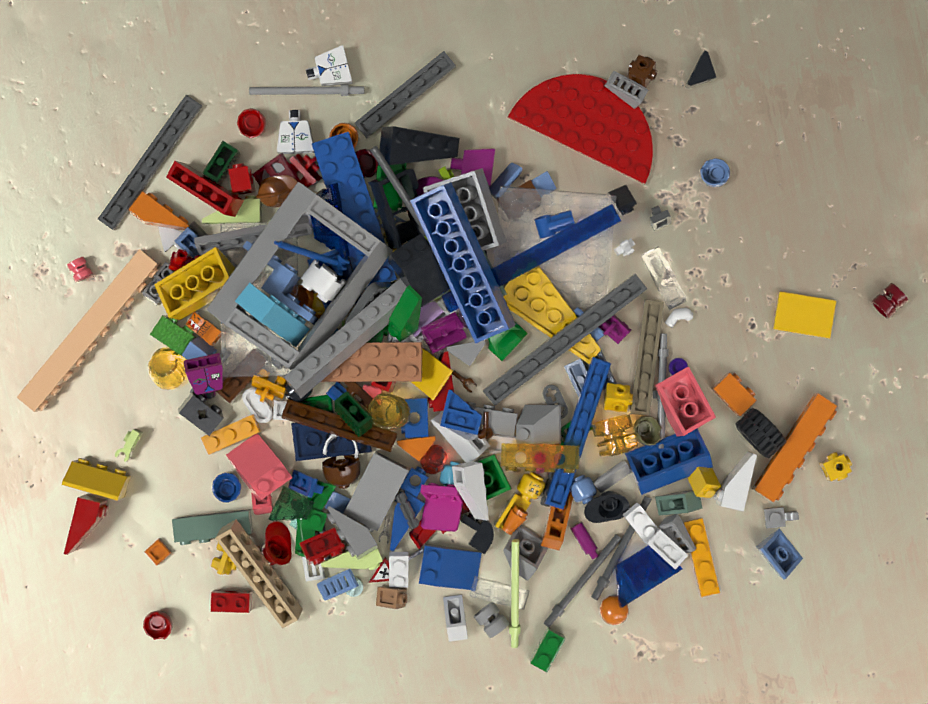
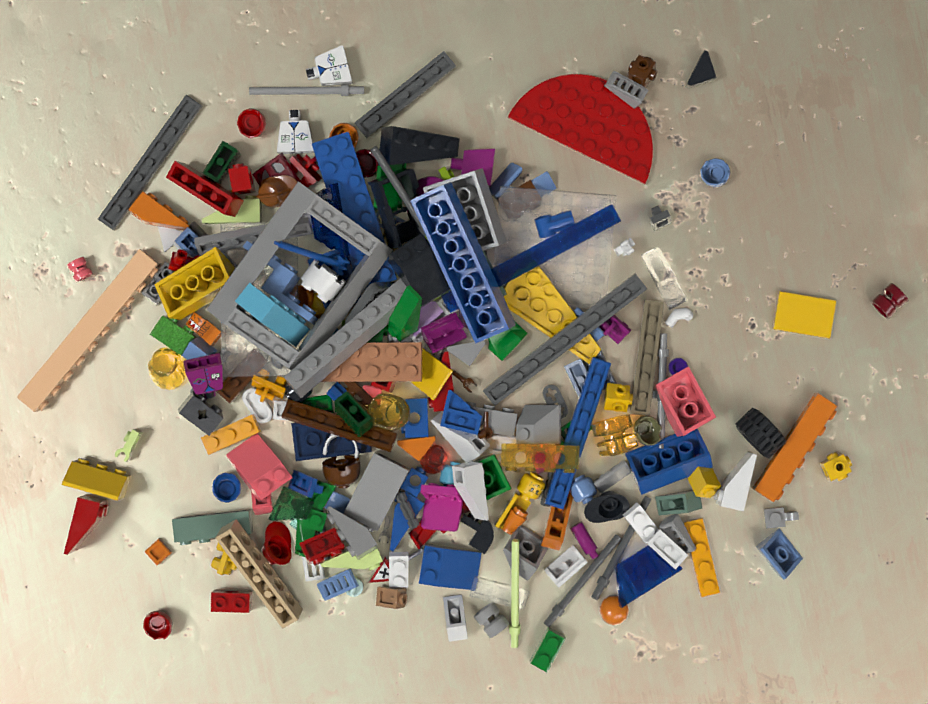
black slope [607,185,637,216] -> none
orange brick [711,373,757,416] -> none
none -> white hinge [544,545,588,588]

